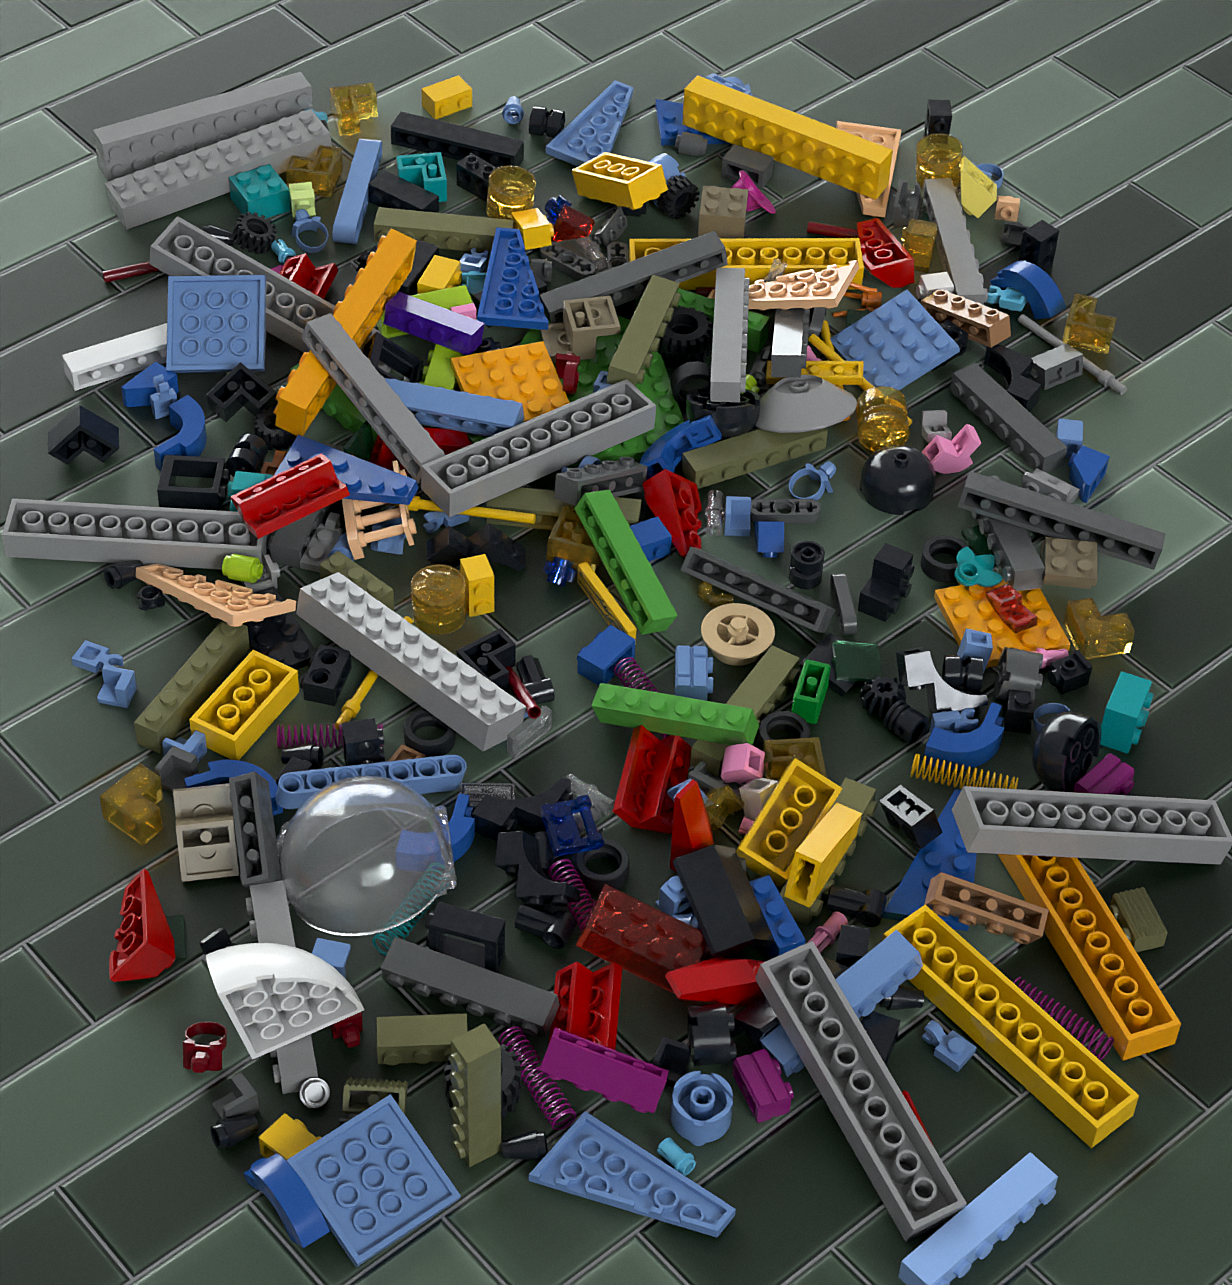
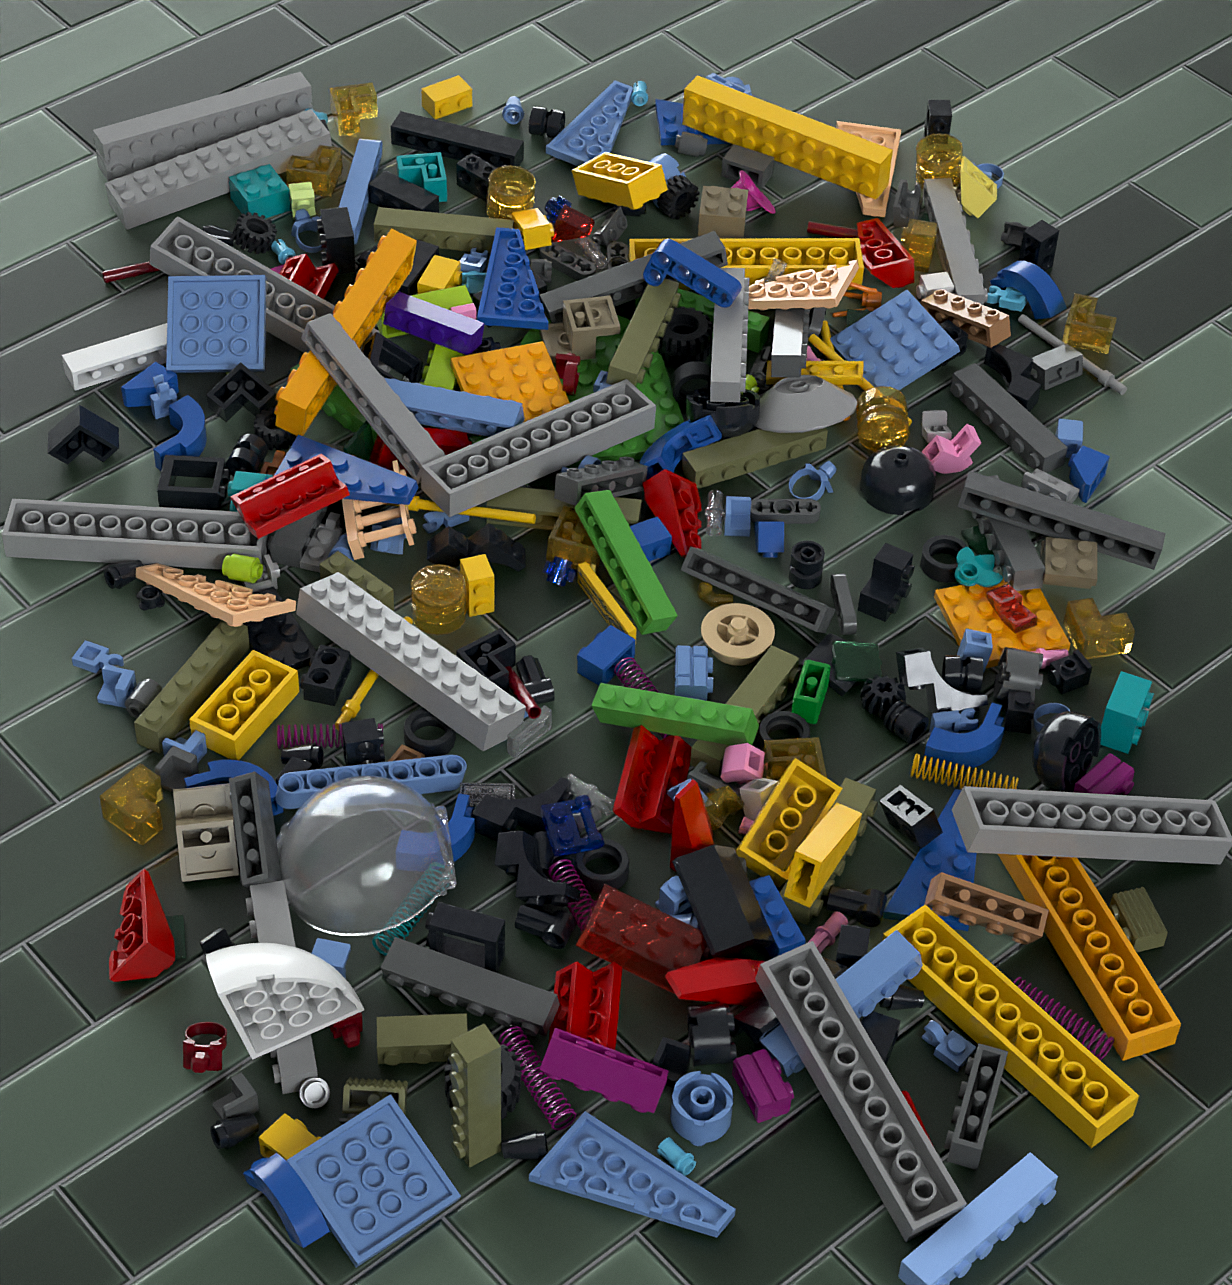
light nougat bracket [995,195,1020,222] -> none
none -> dark grey brick [125,679,162,718]
none -> black brick [316,207,356,274]
none -> medium azure pin [631,81,648,106]
none -> blue beam [643,239,742,308]
none -> dark grey brick [944,1043,1008,1170]

